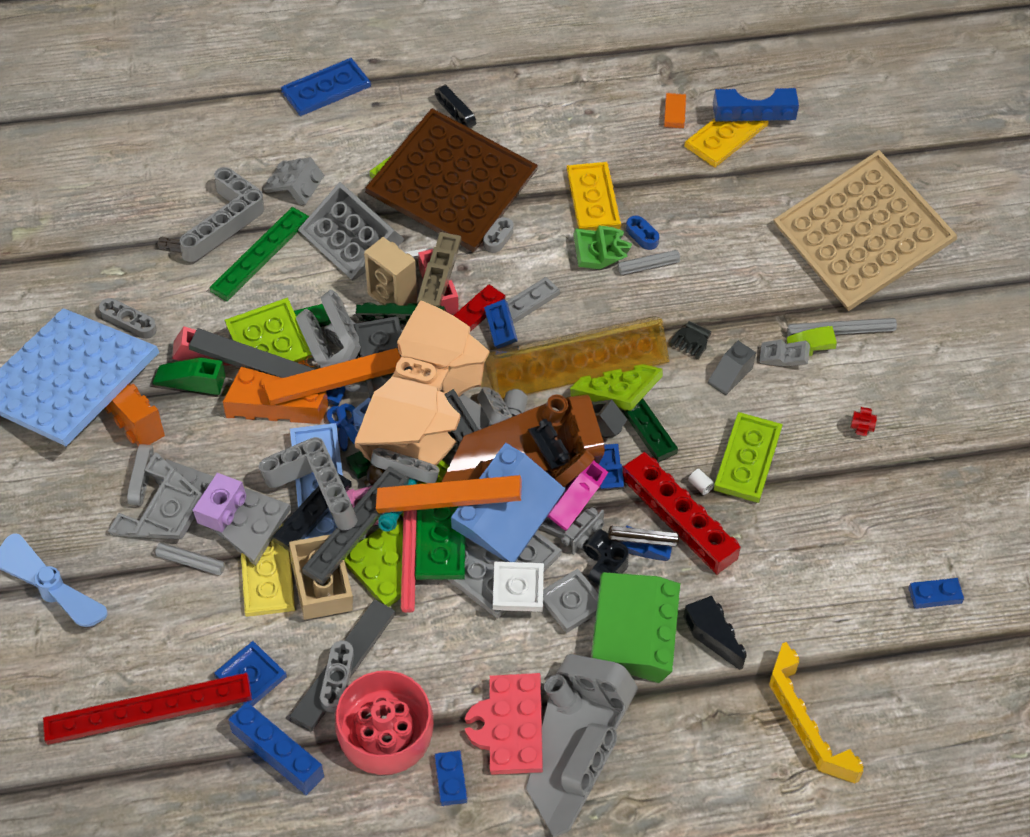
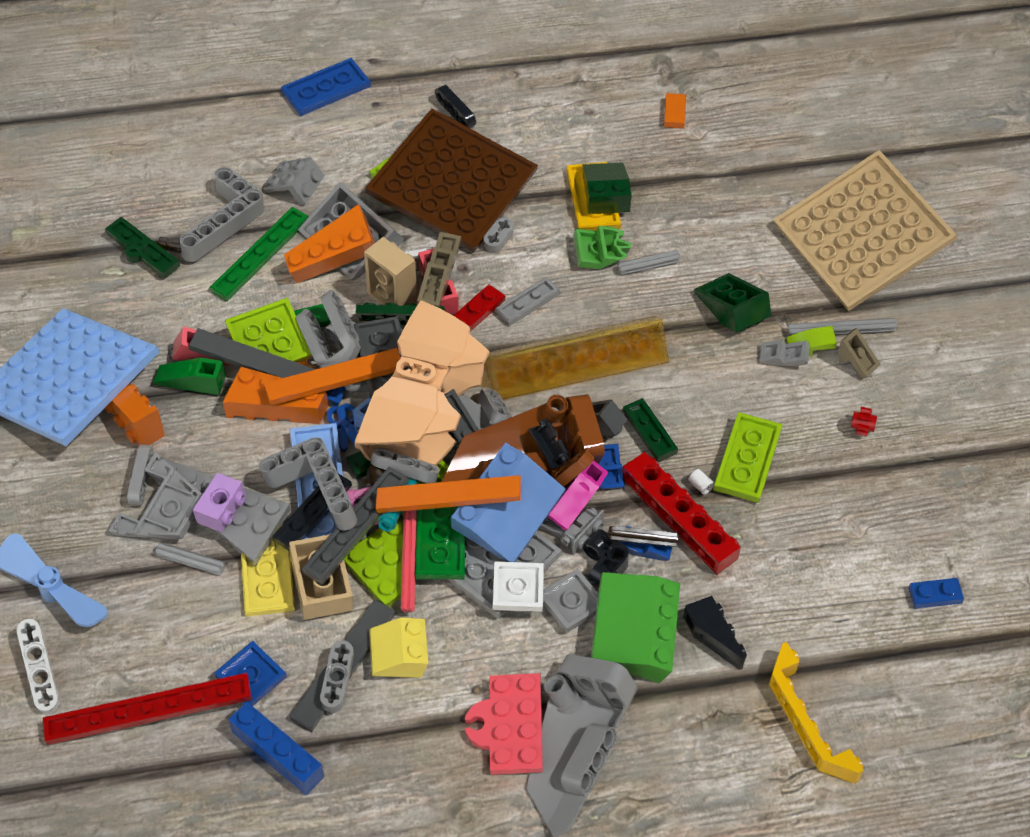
light grey beam [99,298,157,339] -> none
coral wheel [335,671,434,775] -> none
blue plate [435,750,467,806] -> none
blue plate [484,299,518,349] -> none
light grey brick [504,389,528,417] -> none
lime plate [570,364,663,411] -> none
blue beam [626,216,659,250] -> none
pearl dark grey piece [669,321,712,360] -> none
yellow tile [684,118,769,168] -> none
dark grey slope [708,340,756,395] -> none
blue arch [713,88,799,121] -> none
none -> white beam [17,619,60,714]
none -> dark green hinge [105,217,180,278]
none -> orange wedge [284,204,375,283]
none -> light yellow slope [369,618,428,678]
none -> dark green slope [582,162,632,214]
none -> dark green slope [694,273,772,333]
none -> dark tan slope [839,328,881,379]

